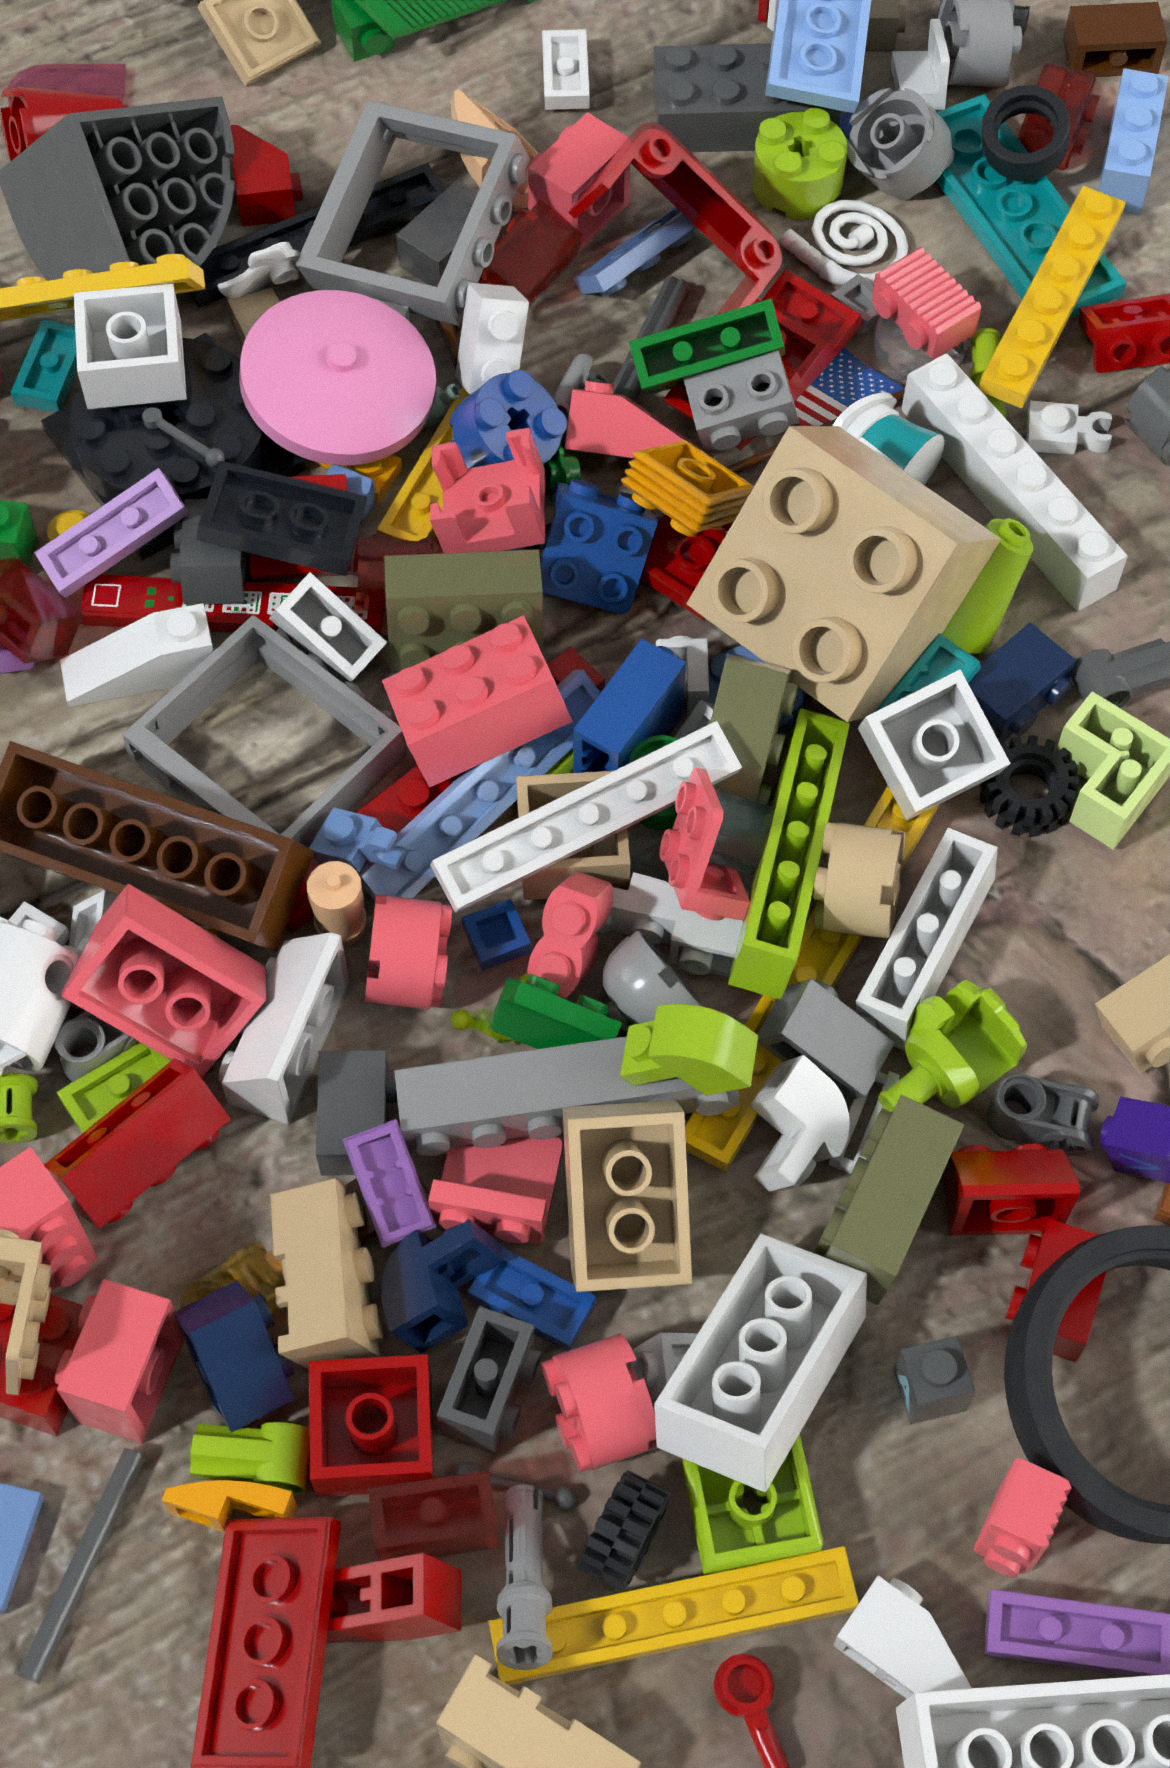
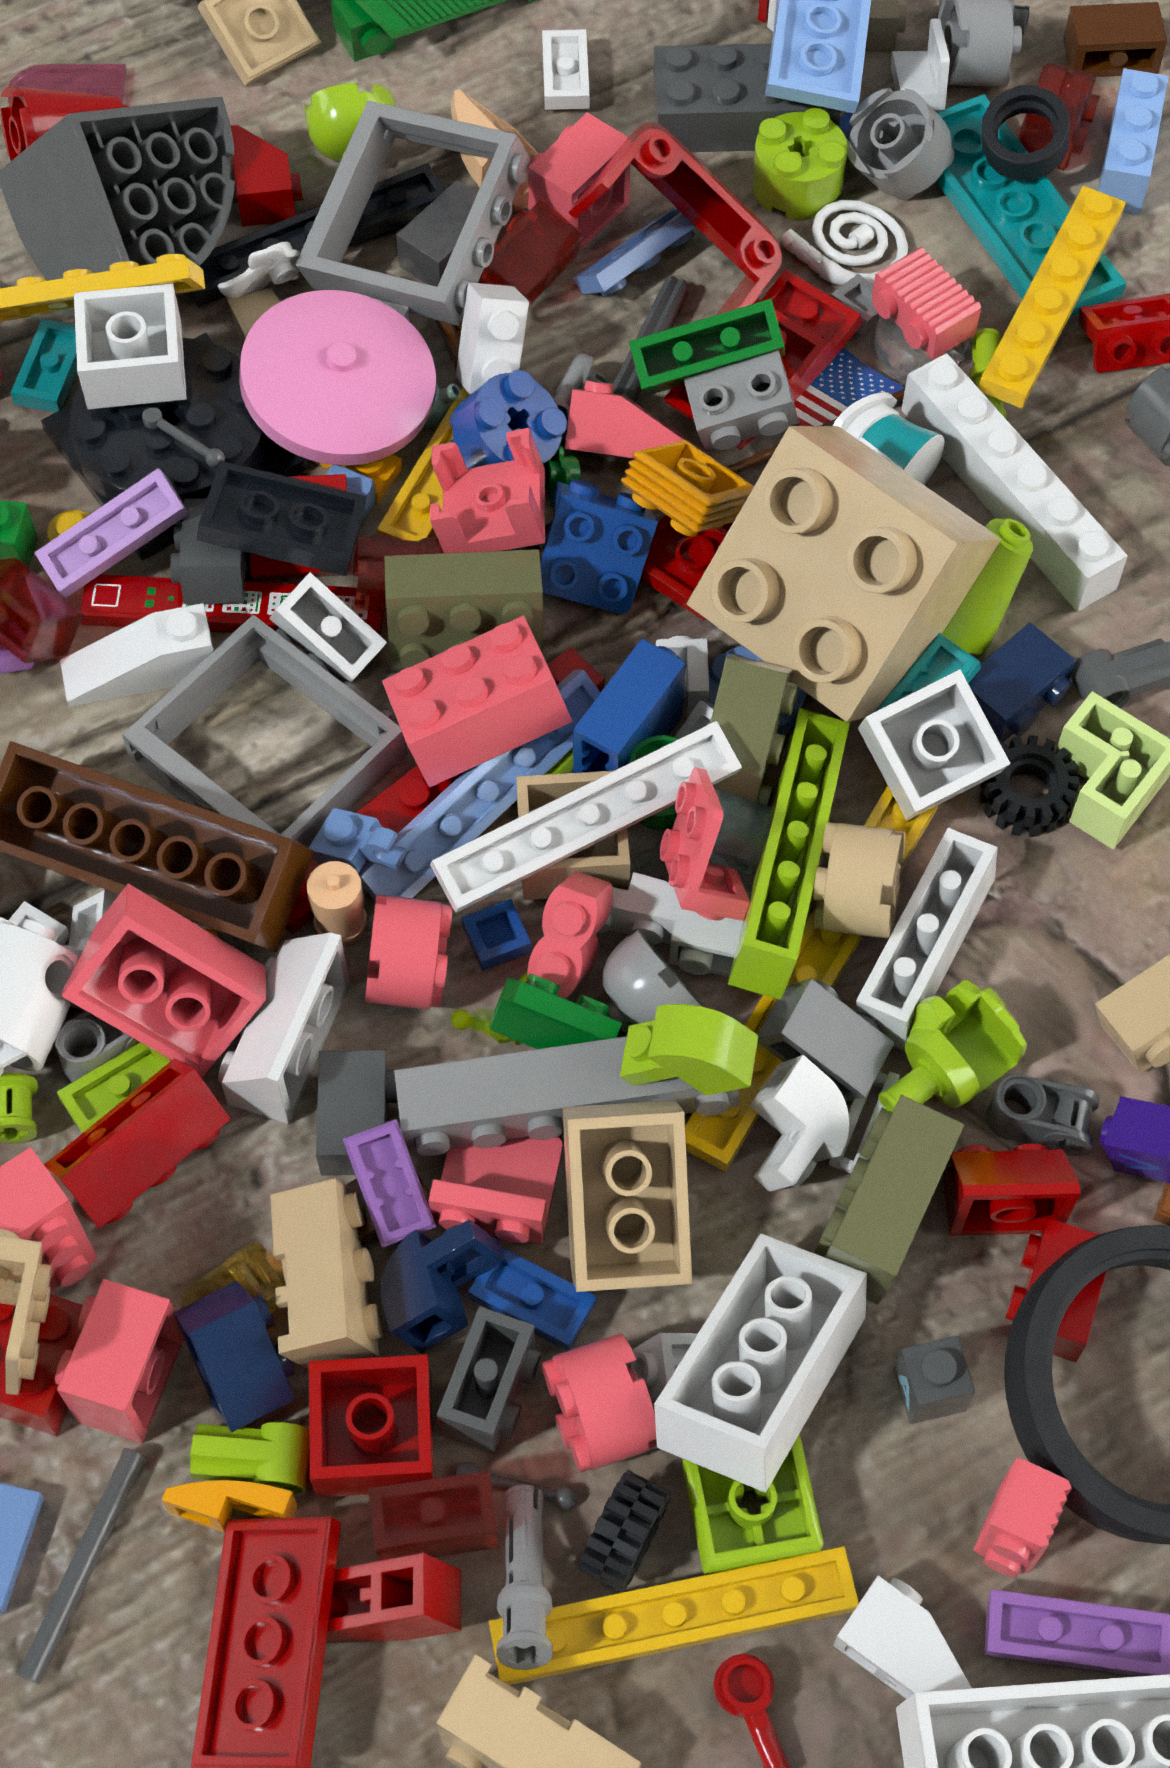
white plate [1026,400,1112,455] -> none
none -> lime cylinder [304,83,395,163]

